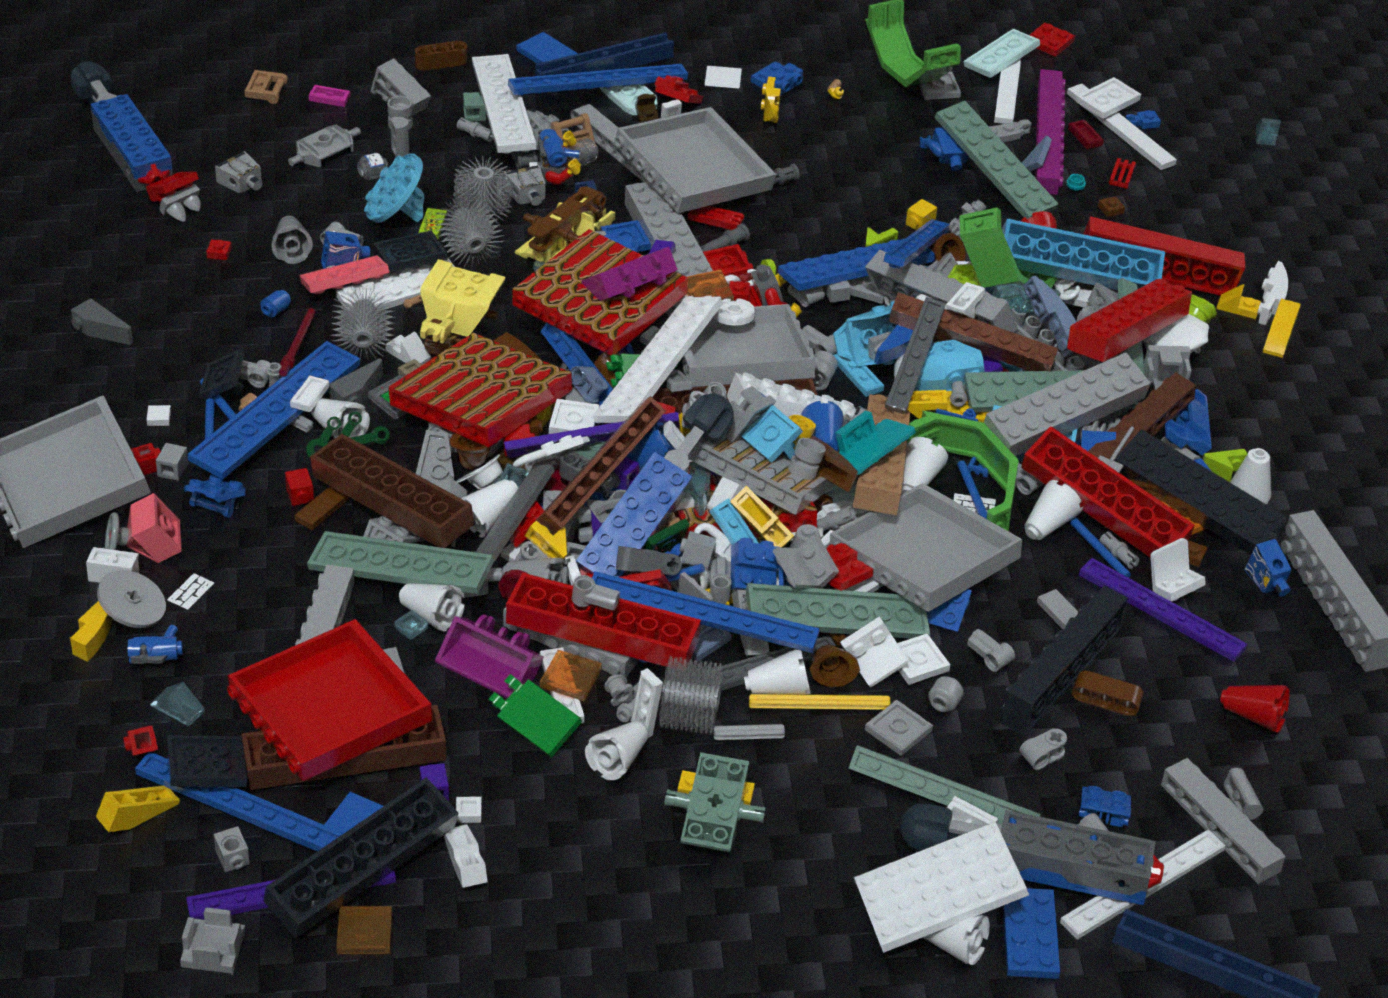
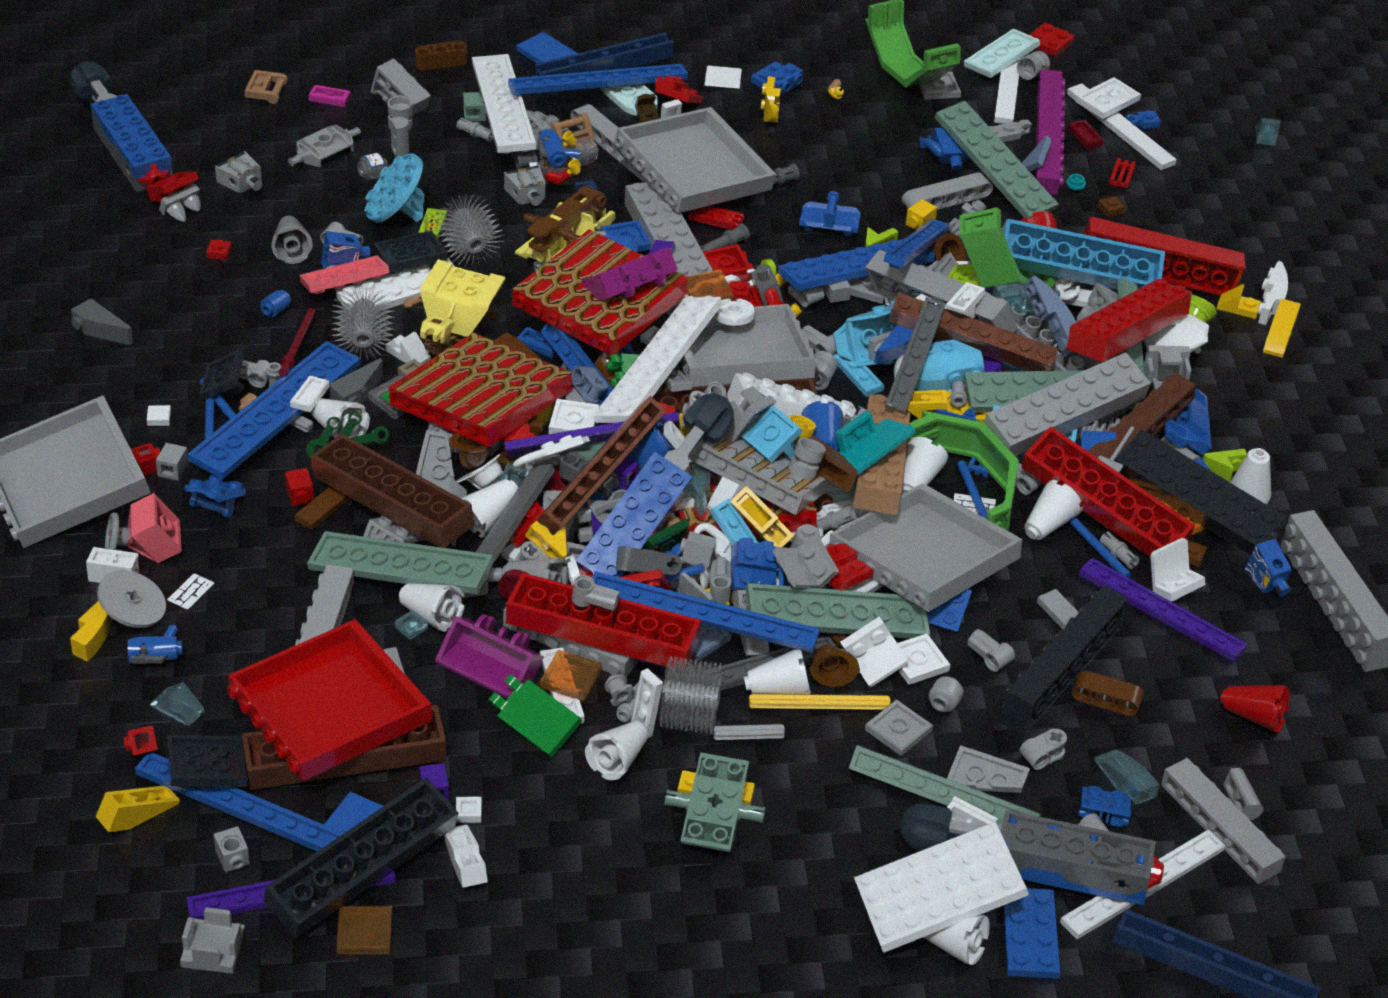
light grey piece [453,156,513,223] -> none
none -> blue tile [517,327,557,357]
none -> blue shield [799,191,861,236]
none -> light grey beam [902,173,993,210]
none -> light grey wing [947,745,1030,793]
none -> light grey wheel [1017,51,1050,80]
none -> clear light blue slope [1095,750,1160,805]

